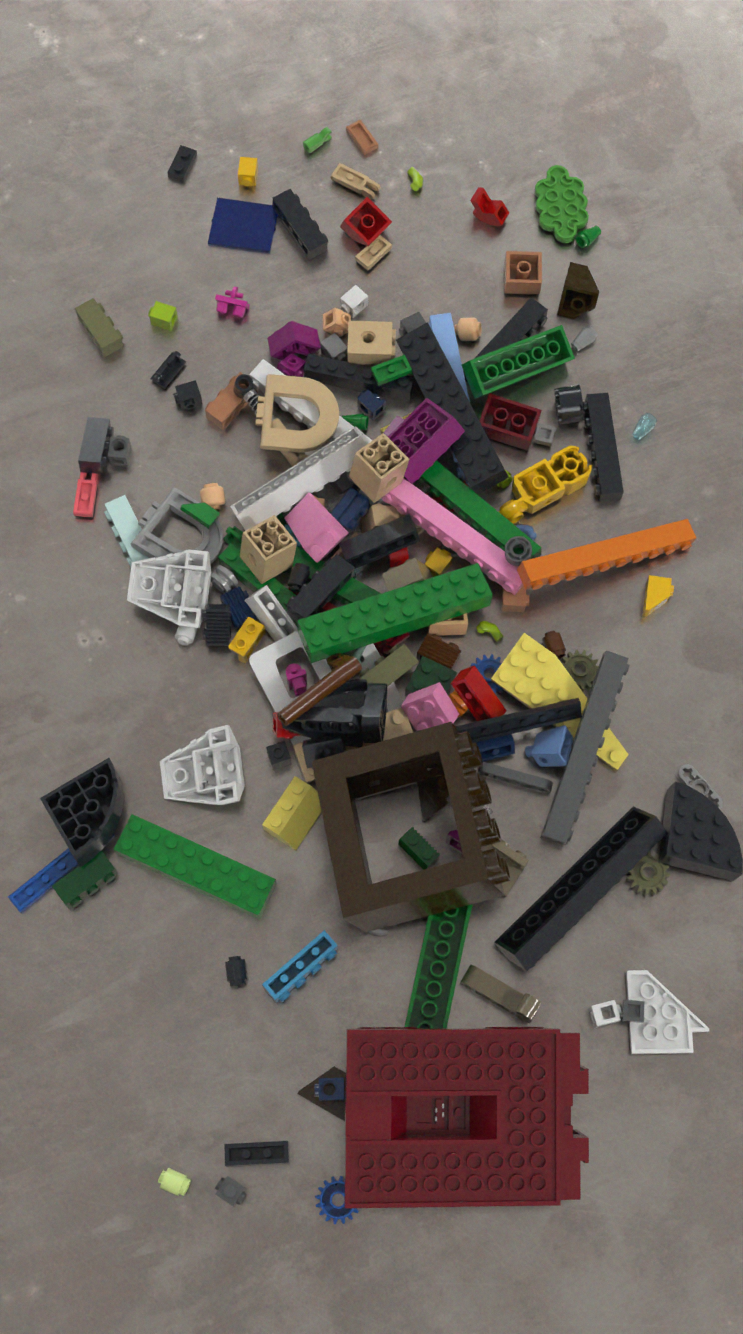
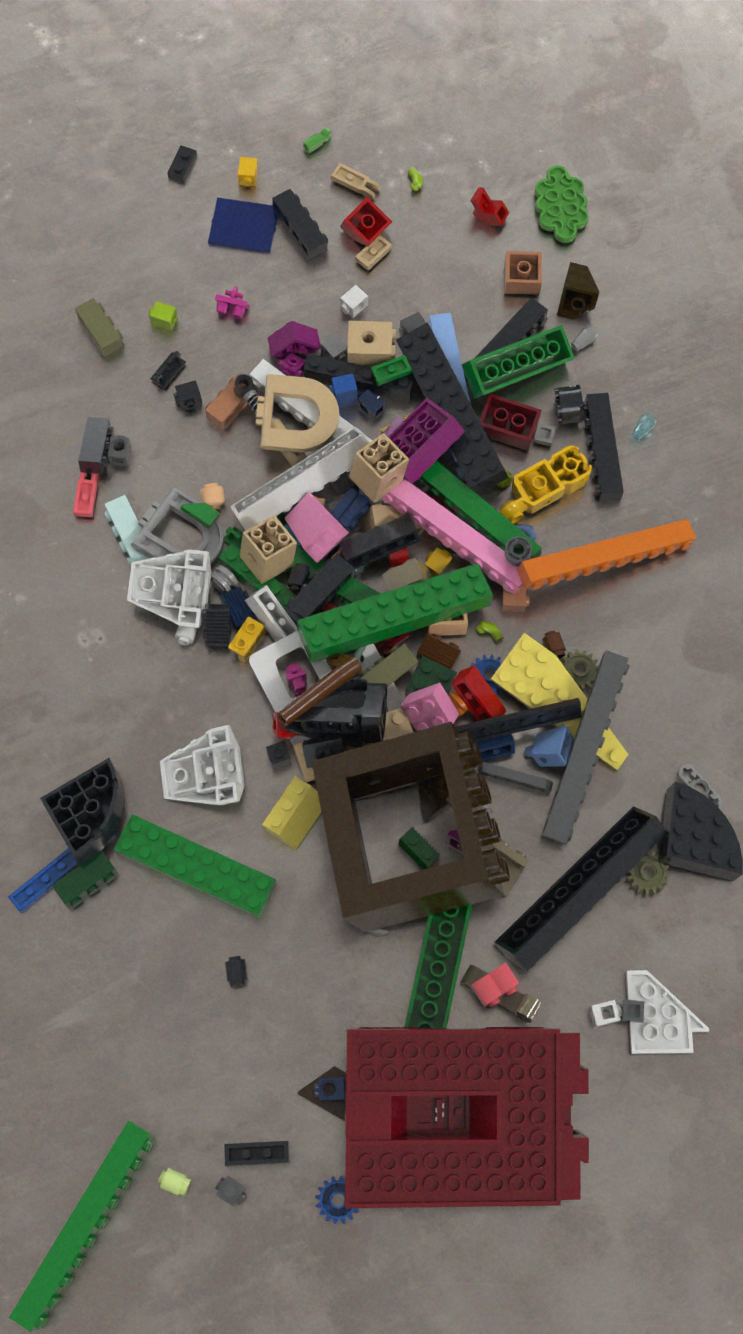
dark azure brick [262,930,338,1003] -> none
light nougat brick [323,308,351,337] -> none
green cone [342,414,369,432] -> none
nougat tile [346,119,379,155] -> none
light nougat head [454,317,482,341] -> none
green cone [575,225,601,248] -> none
yellow slope [642,575,674,617] -> none
none -> green brick [9,1121,155,1332]
none -> blue brick [329,374,357,410]
none -> coral brick [471,963,520,1008]

